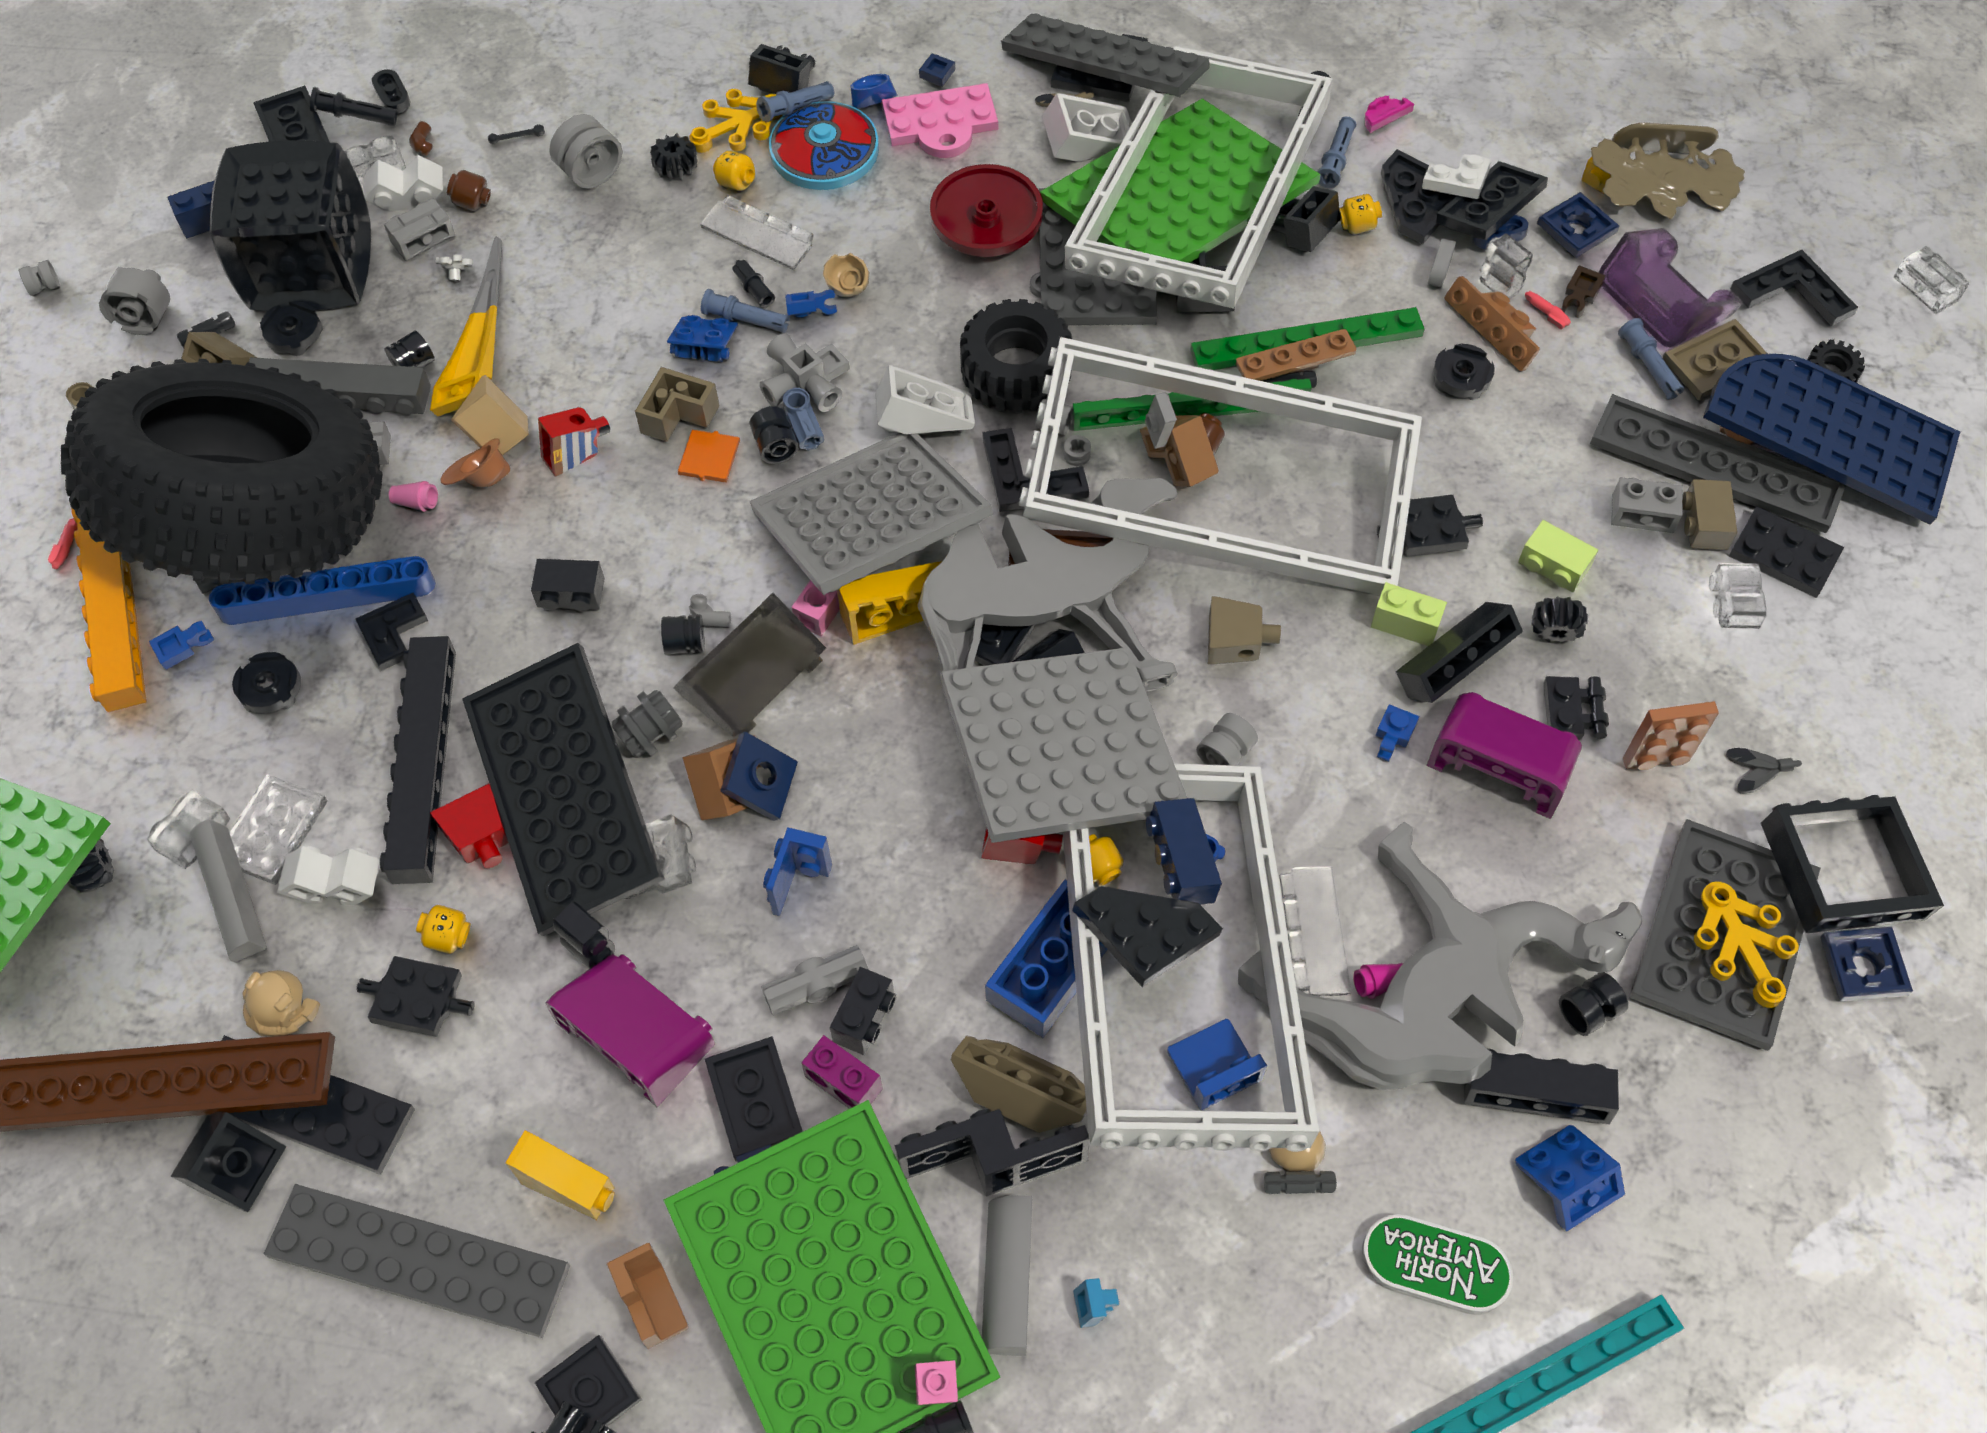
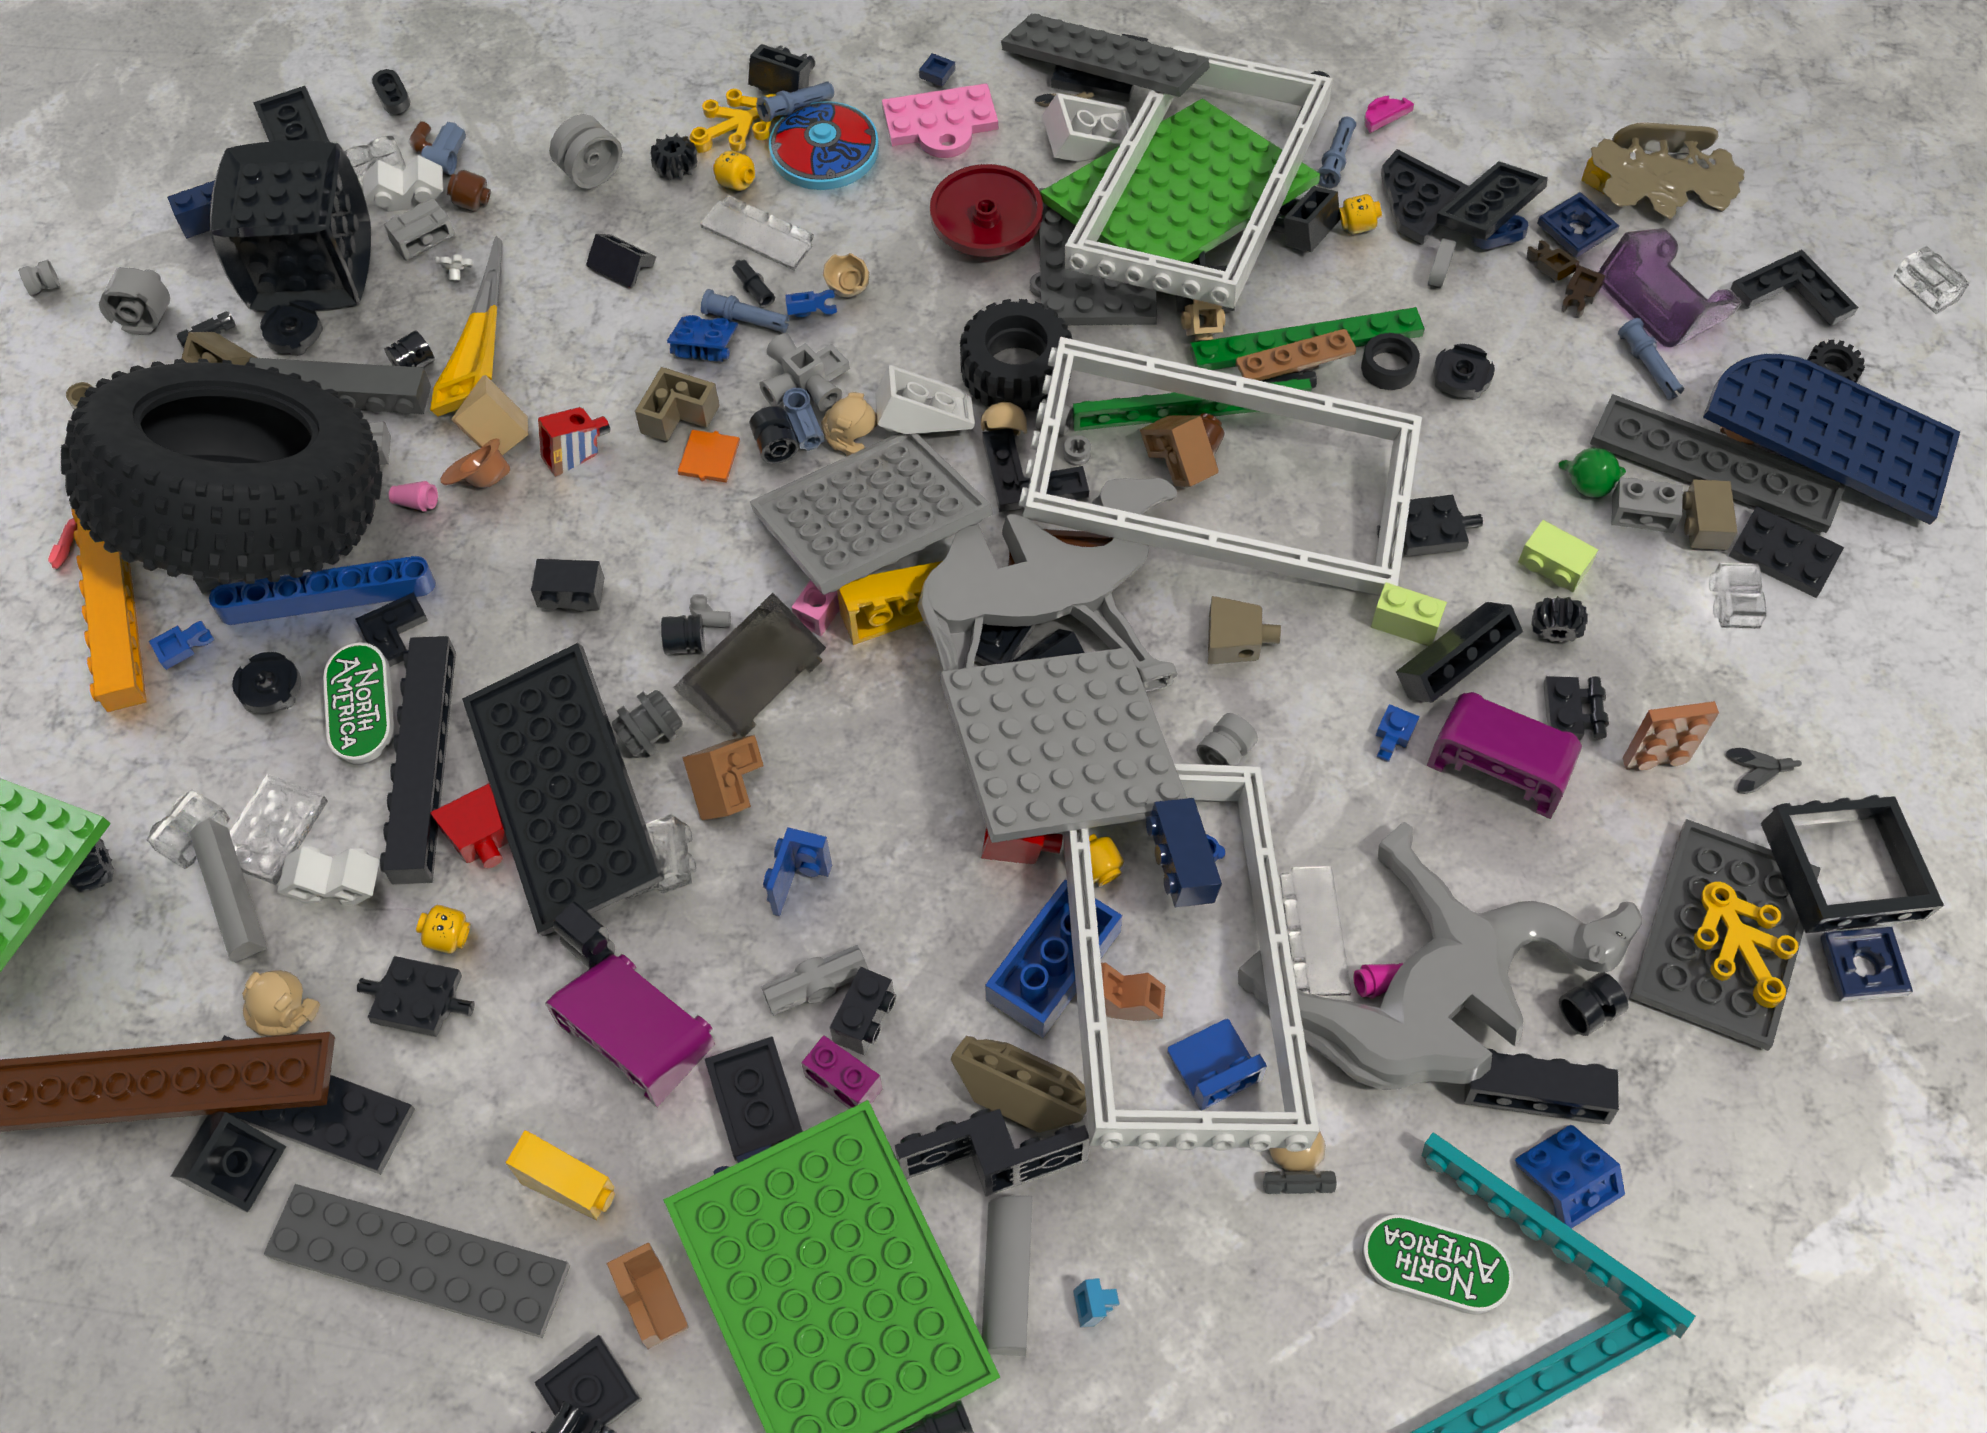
black pin [310,87,398,127] -> none
black hinge [488,124,545,144] -> none
dark blue piece [720,731,798,821] -> none
blue piece [850,74,898,109] -> none
bright pink brick [914,1360,958,1406] -> none
black plate [1072,886,1223,987] -> none
light grey plate [1145,392,1177,449] -> none
white plate [1422,154,1491,199] -> none
medium nougat bracket [1444,276,1540,371] -> none
clear brick [1480,233,1533,299] -> none
coral piece [1525,291,1571,329] -> none
dark tan plate [1663,319,1768,400] -> none
none -> tile [323,642,394,764]
none -> sand blue piece [421,122,466,175]
none -> black panel [586,234,656,287]
none -> tan helmet [821,392,878,457]
none -> tan hair [981,402,1027,436]
none -> nougat brick [1101,962,1166,1021]
none -> tan brick [1181,299,1225,341]
none -> black tyre [1361,333,1420,390]
none -> teal plate [1421,1132,1696,1339]
none -> dark brown plate [1527,240,1579,282]
none -> green hair [1558,448,1626,498]

